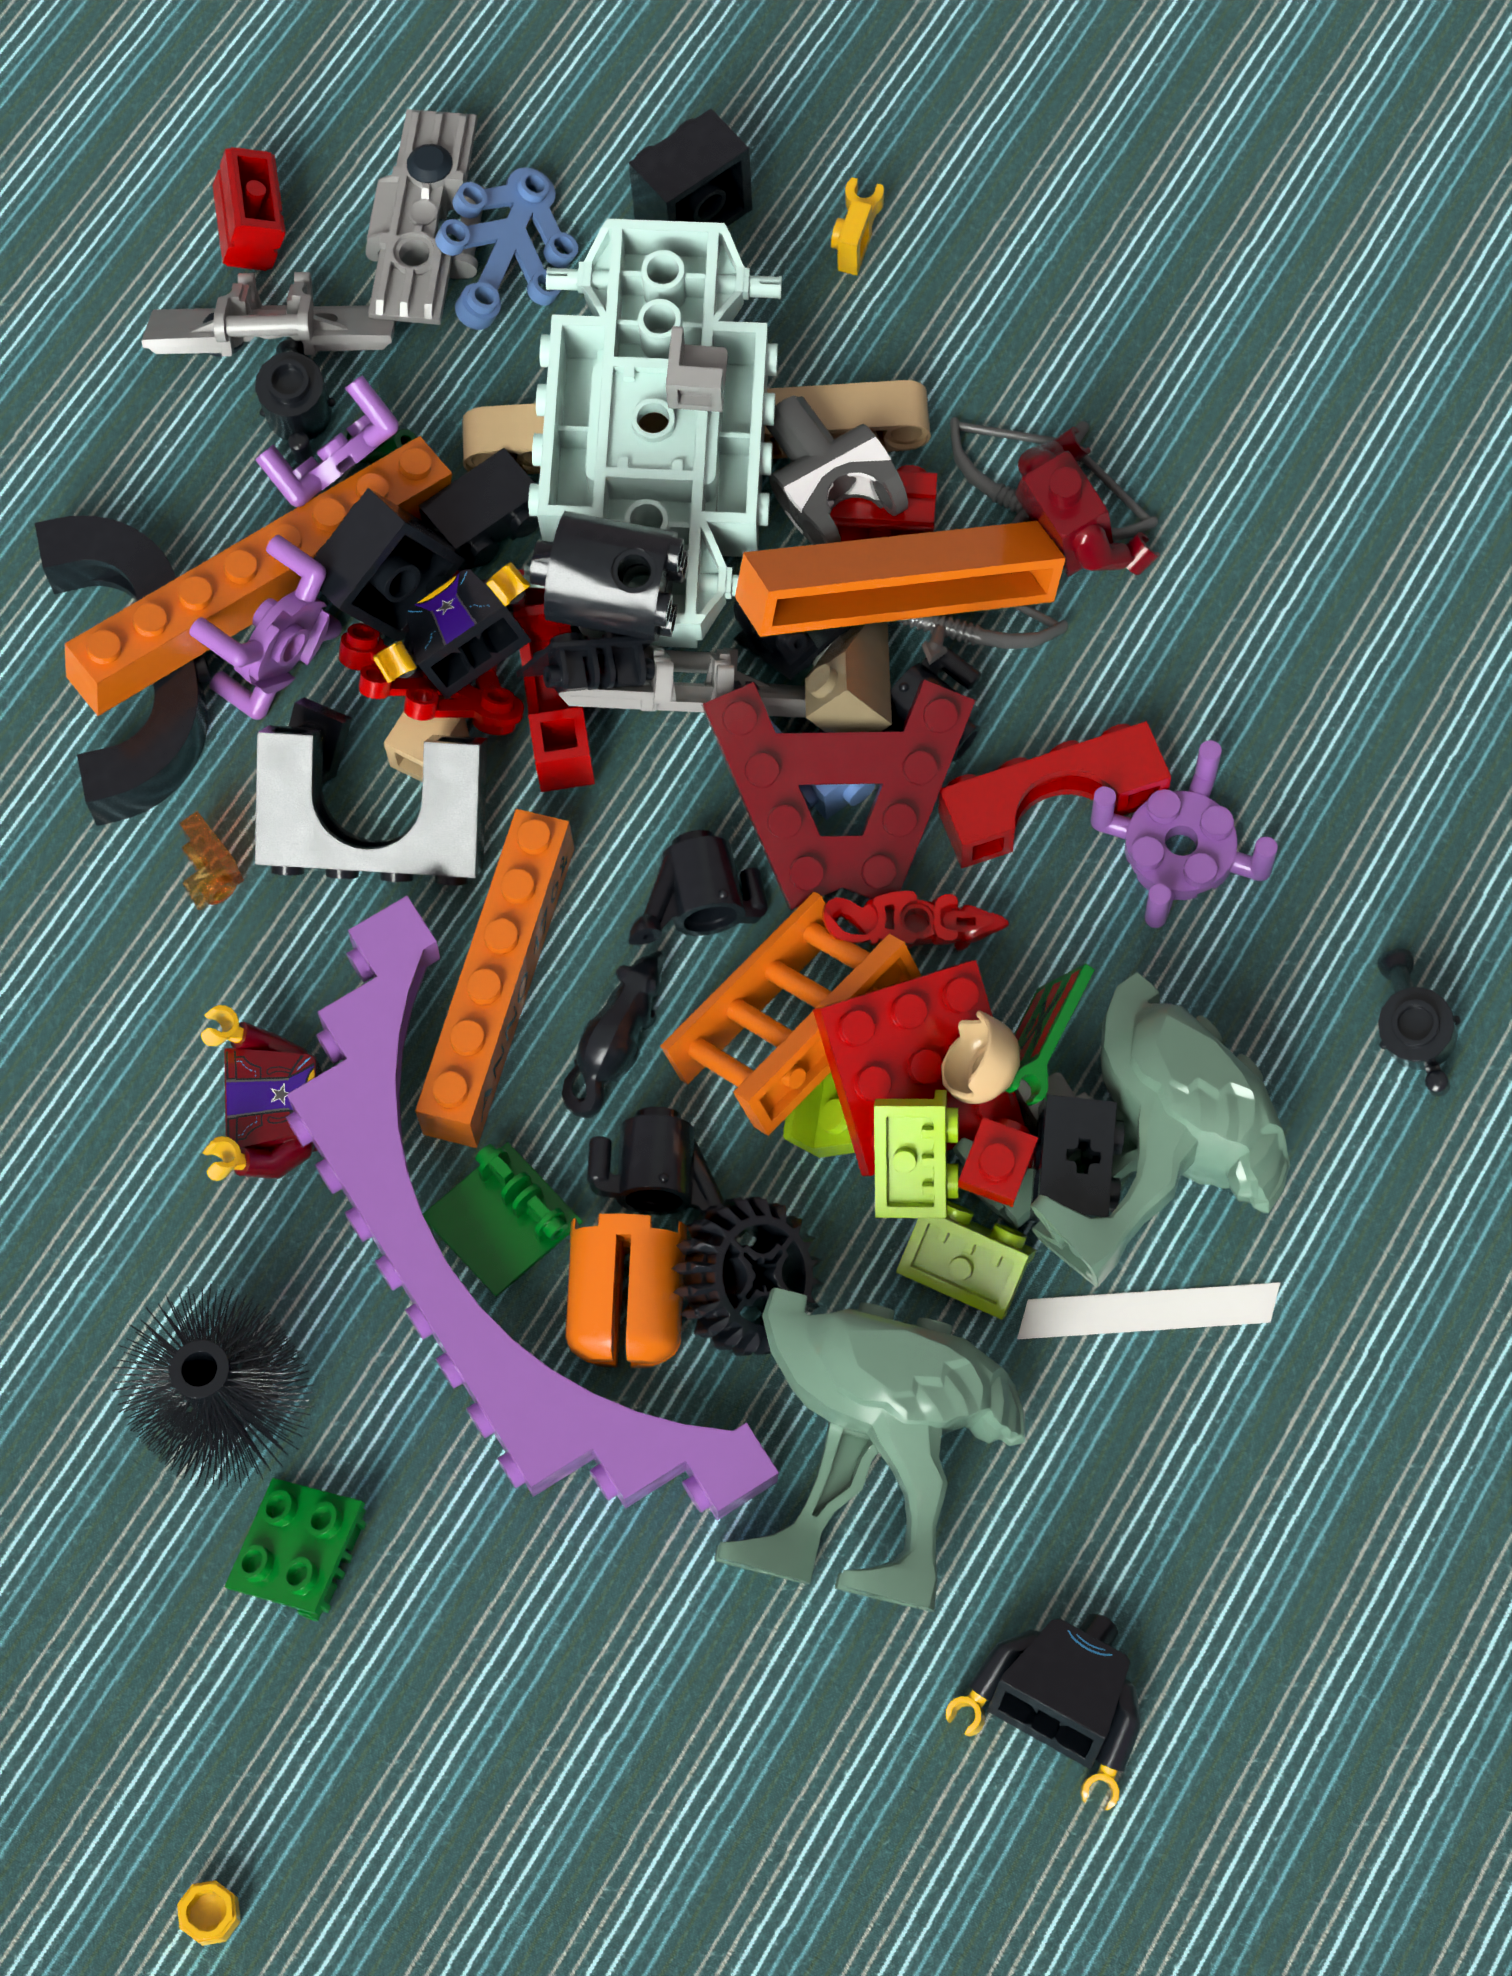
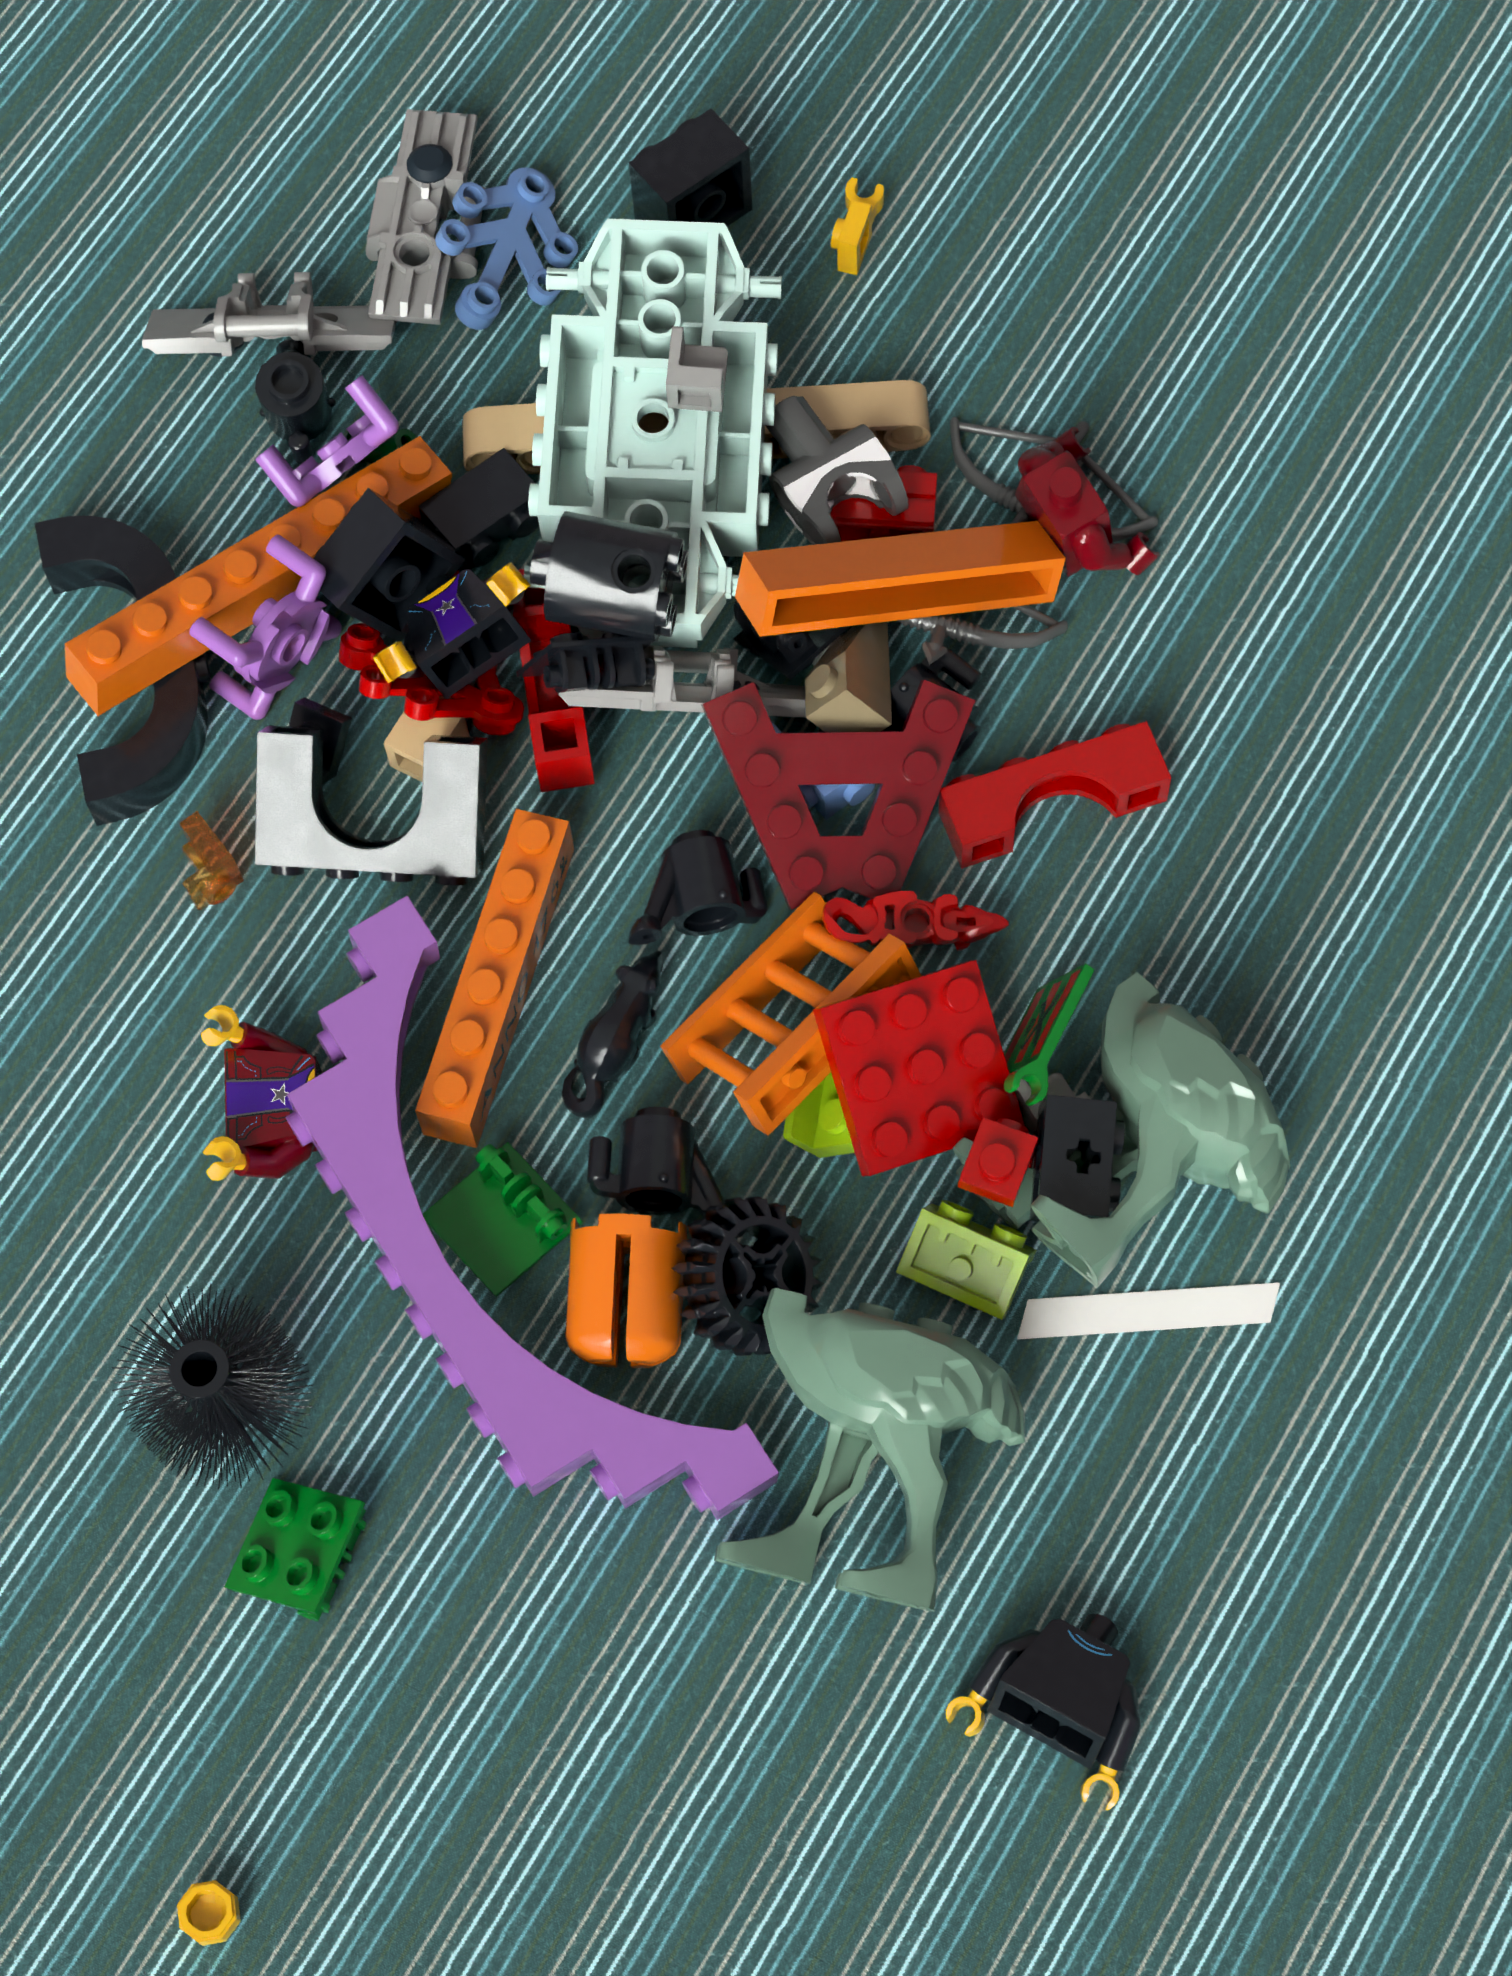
red brick [212,147,286,271] -> none
bracket [874,1090,959,1218] -> none
tan hair [941,1010,1020,1104] -> none
medium lavender plate [1091,740,1278,928] -> none
black piece [1377,948,1461,1097] -> none

